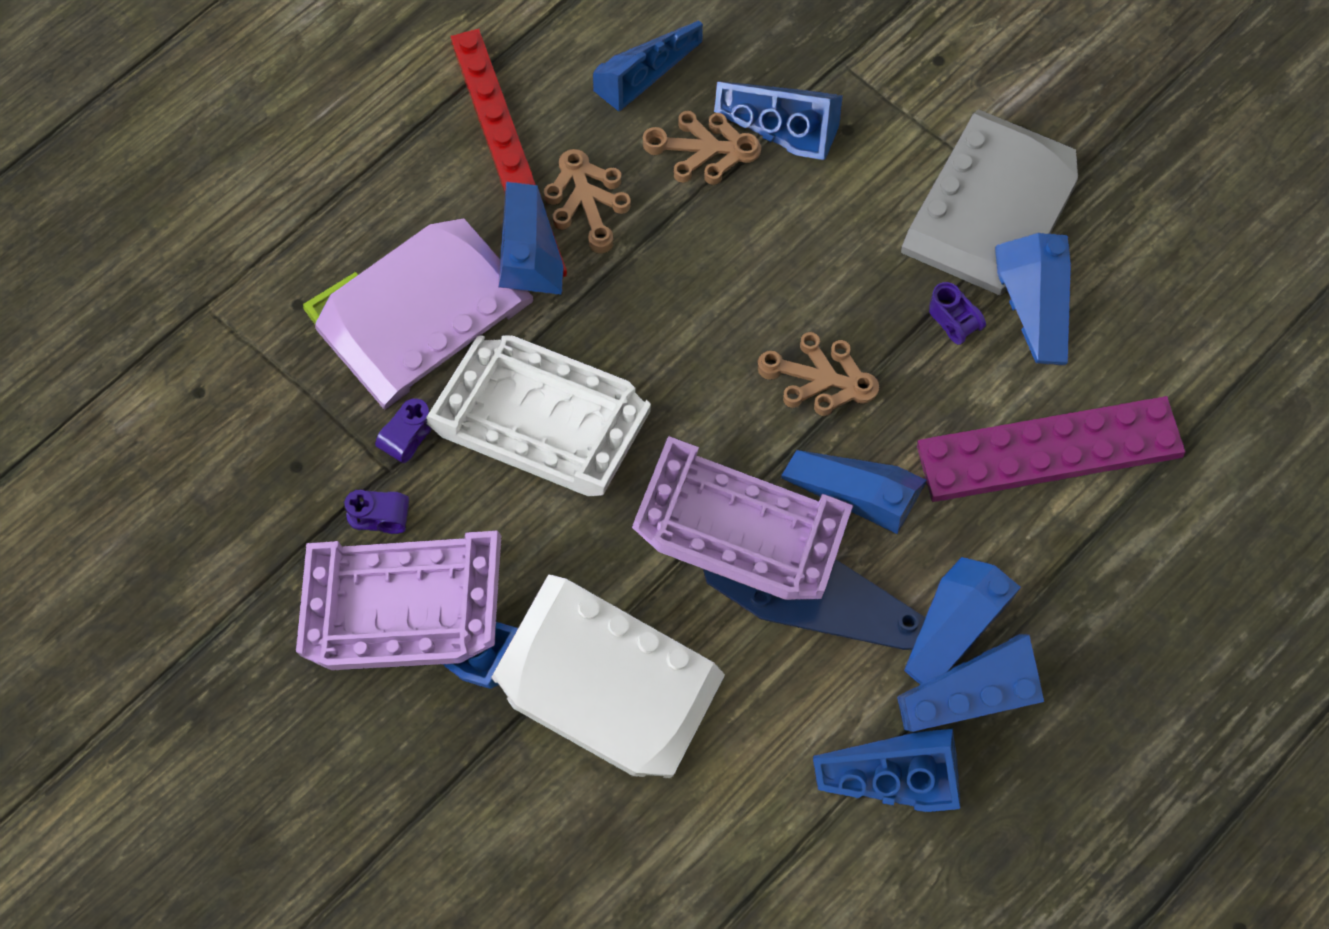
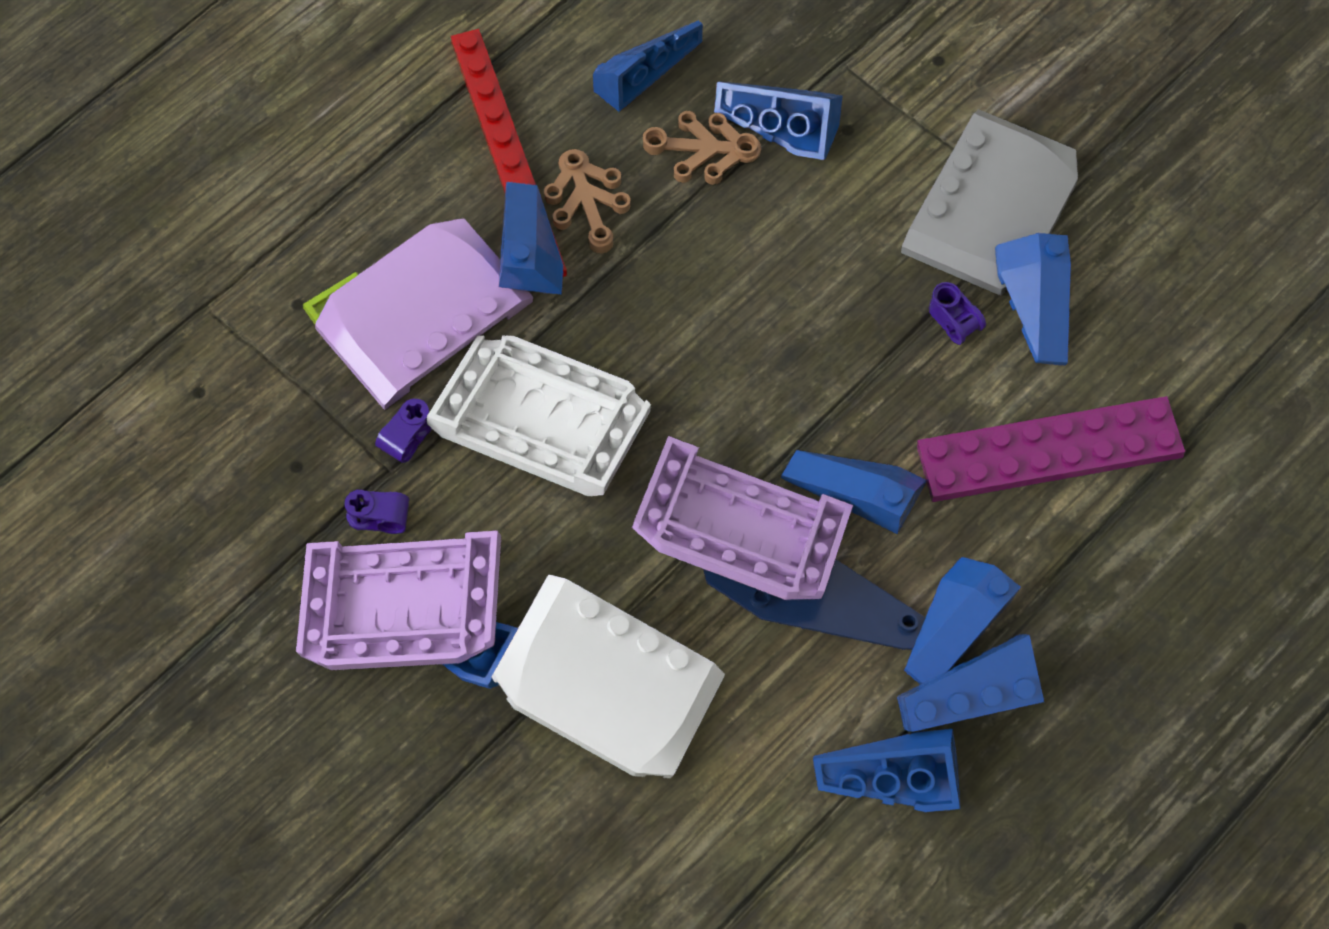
medium nougat plant [758,332,879,416] -> none

